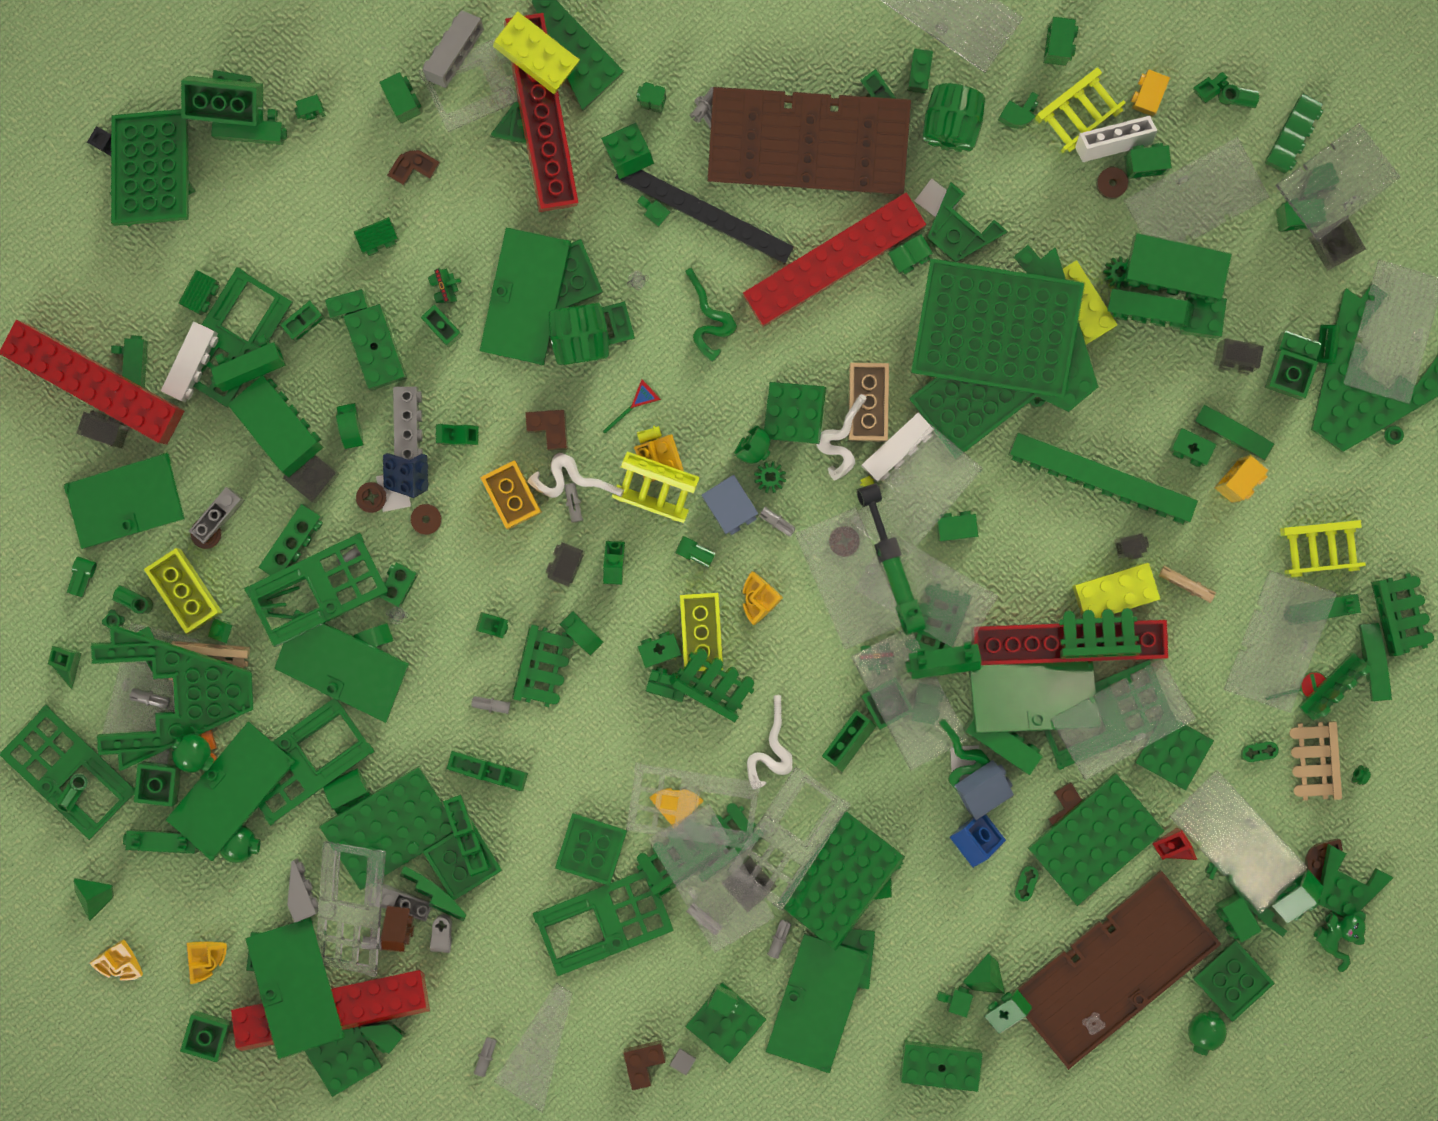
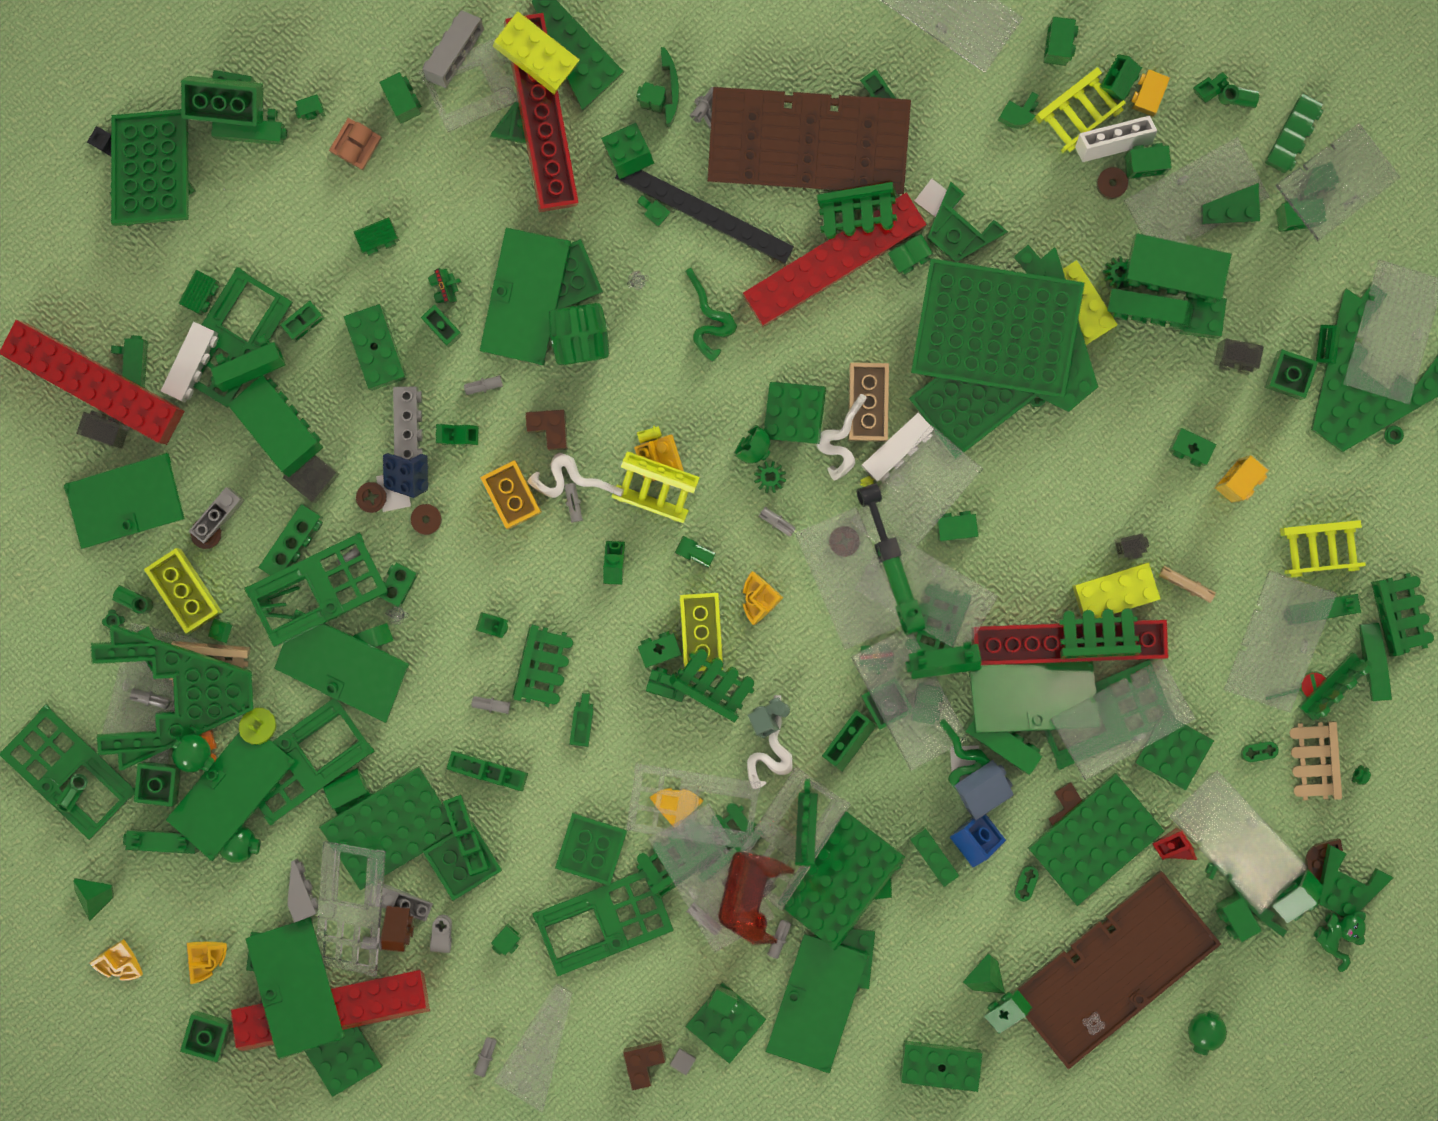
green slope [48,646,82,689] -> none
green piece [67,556,97,597] -> none
green brick [325,289,369,321] -> none
green brick [336,403,364,449] -> none
green slope [359,1021,406,1054] -> none
reddish brown plate [387,150,440,186] -> none
green slope [400,866,466,921] -> none
clear smoke brick [545,542,585,587] -> none
green brick [560,611,604,656] -> none
green plate [602,301,635,346] -> none
piece [603,379,661,433] -> none
sand blue brick [701,475,758,535] -> none
green brick [907,49,933,93] -> none
green wheel [923,83,985,152] -> none
green brick [936,986,973,1018] -> none
green brick [1008,433,1198,525] -> none
green plate [1192,940,1275,1022] -> none
green slope [1195,405,1275,461] -> none
green brick [1275,331,1322,361] -> none
clear smoke brick [1309,216,1366,271] -> none
none -> lime piece [239,708,276,745]
none -> nougat plate [329,118,382,170]
none -> light grey axle [464,375,503,395]
none -> green brick [491,924,522,956]
none -> green hinge [569,693,594,747]
none -> green slope [661,47,679,127]
none -> clear red windscreen [719,852,795,945]
none -> sand green brick [748,697,790,738]
none -> green fence [795,779,818,866]
none -> green fence [817,182,897,239]
none -> green arch [909,827,959,887]
none -> green brick [1100,54,1142,101]
none -> green wing [1201,183,1260,224]

